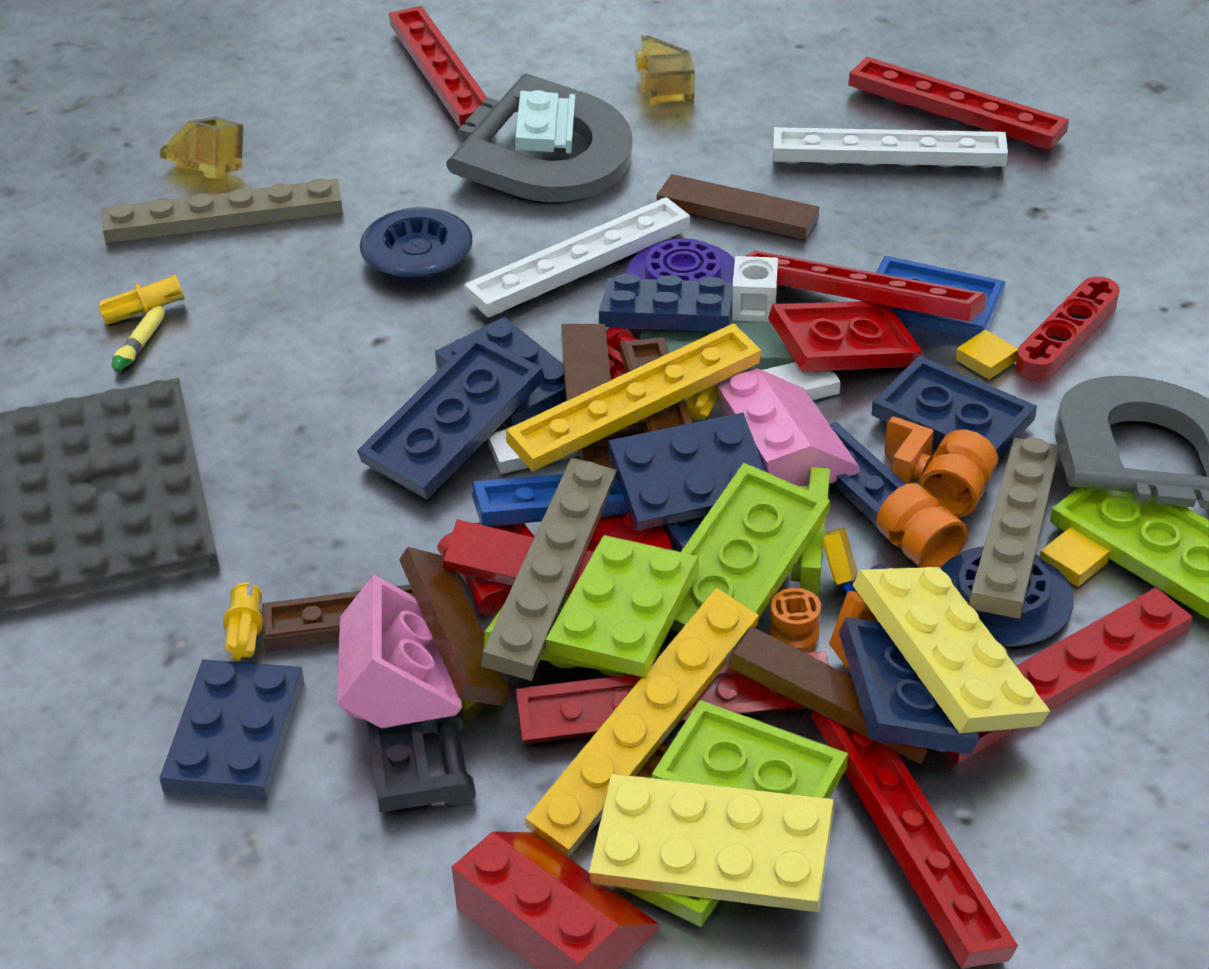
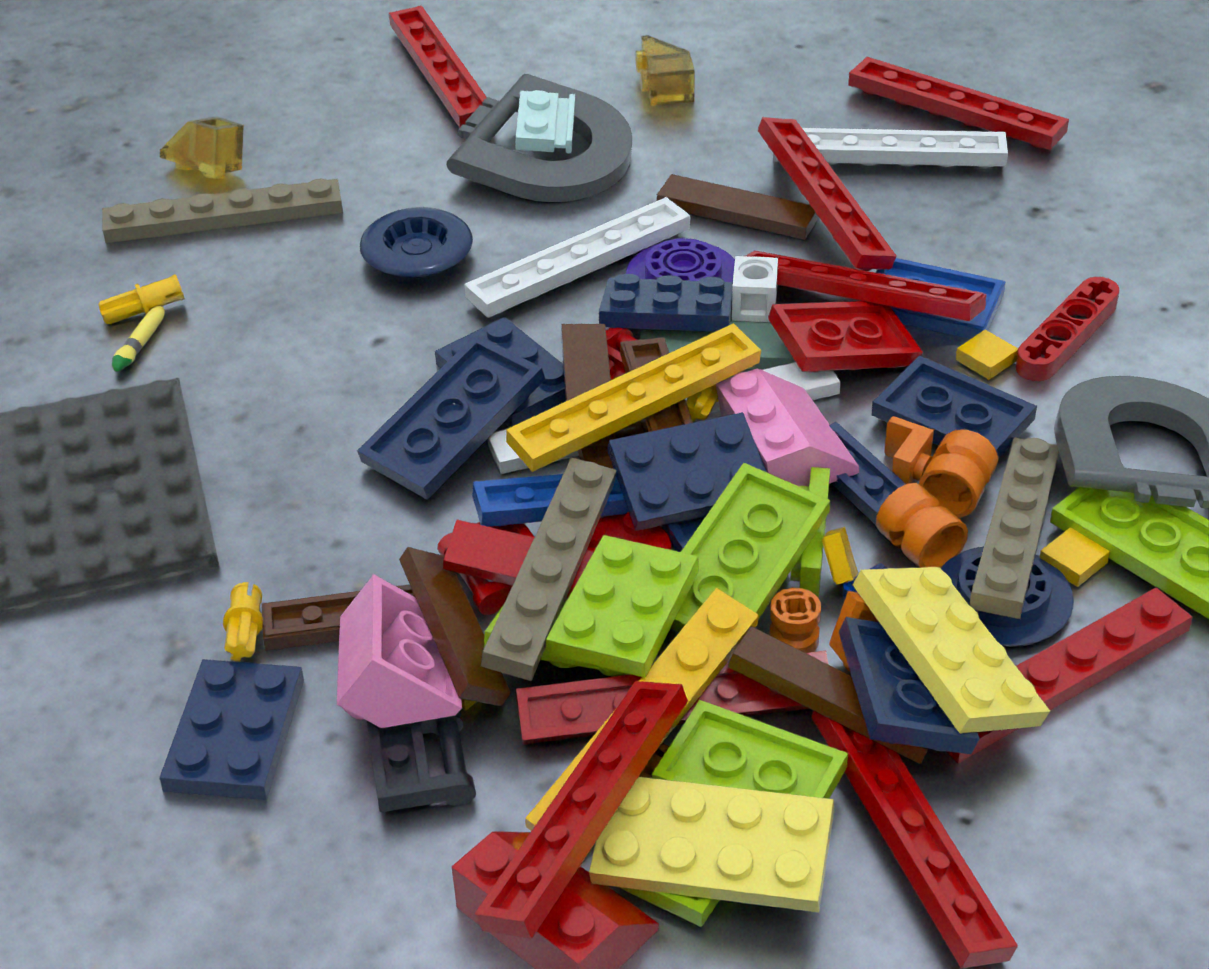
none -> red plate [474,681,688,939]
none -> red plate [757,117,897,271]

